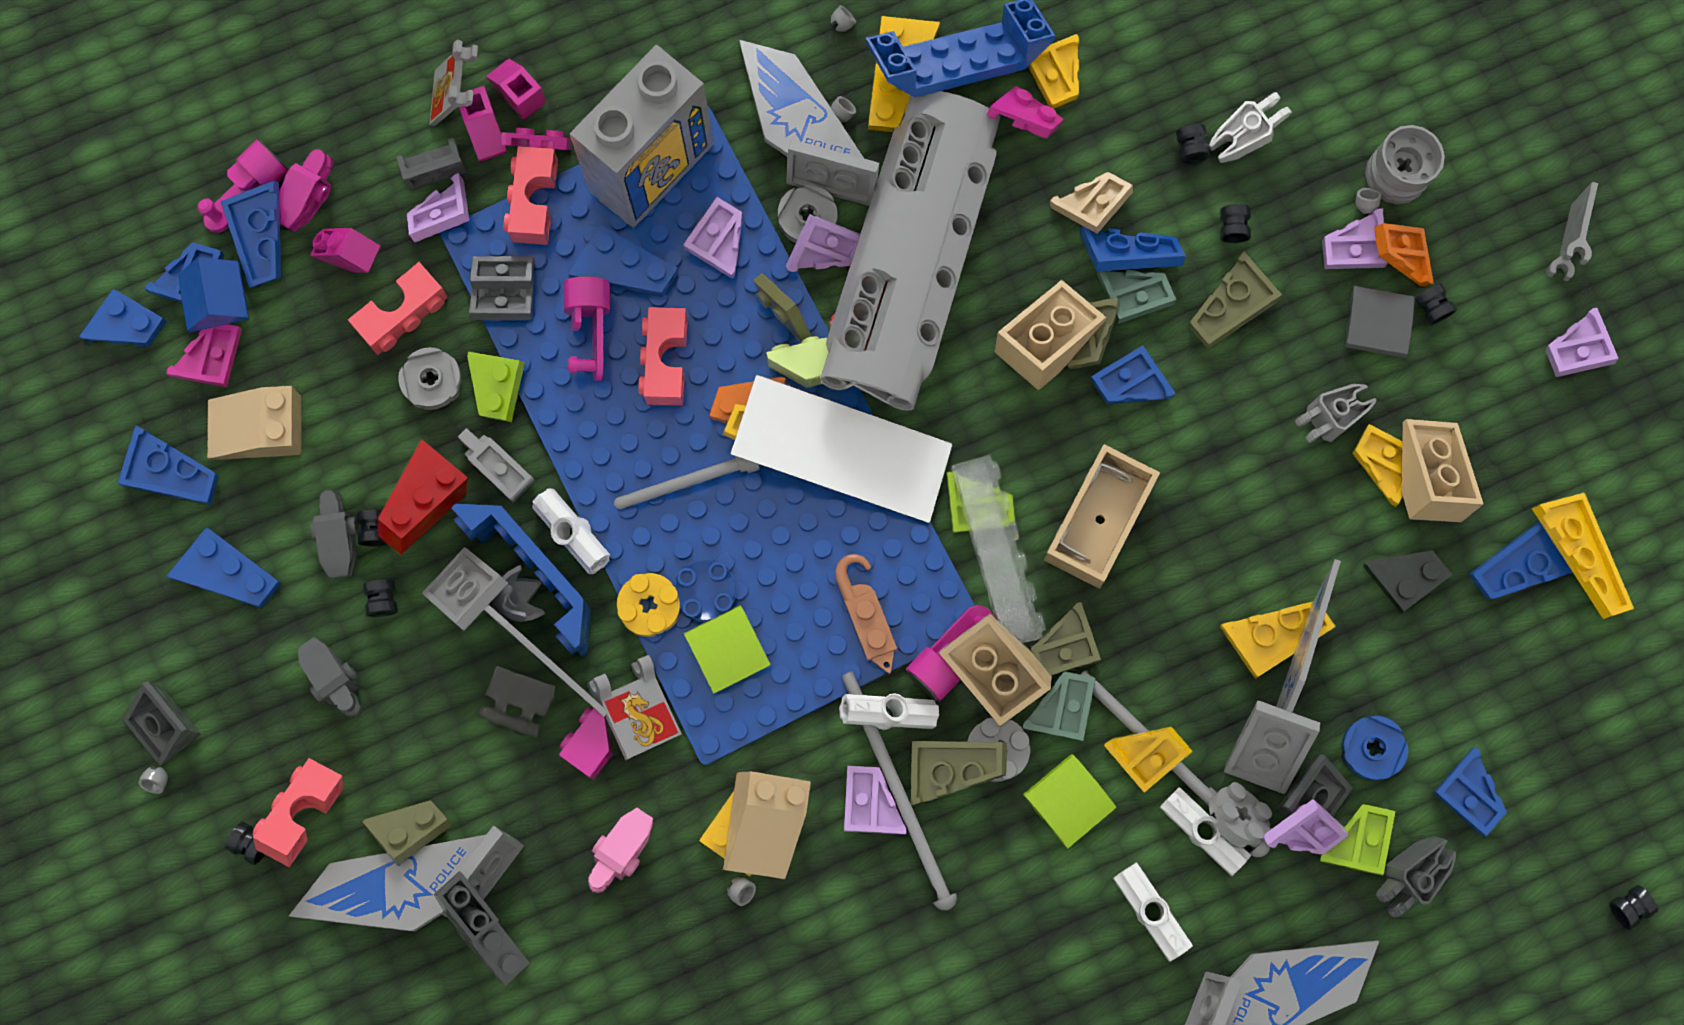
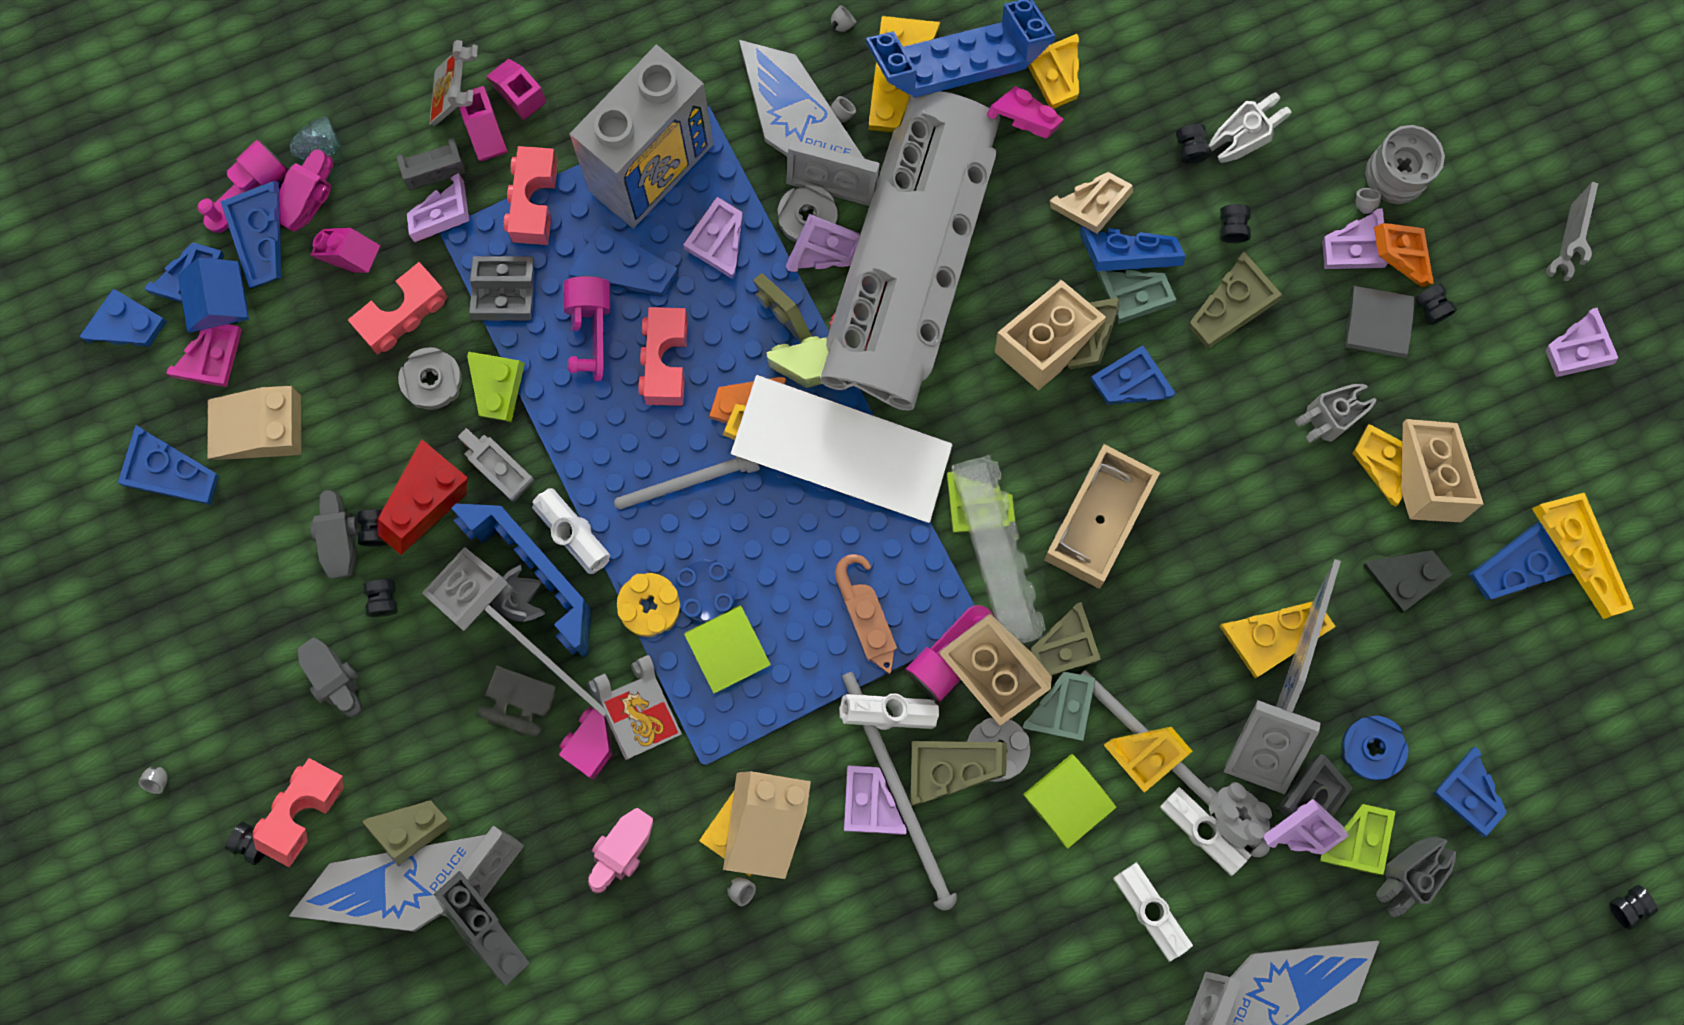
dark grey slope [122,681,201,767] -> none
blue wing [166,527,282,608] -> none
dark pink wing [501,128,572,150] -> none
none -> clear light blue rock [290,116,341,160]

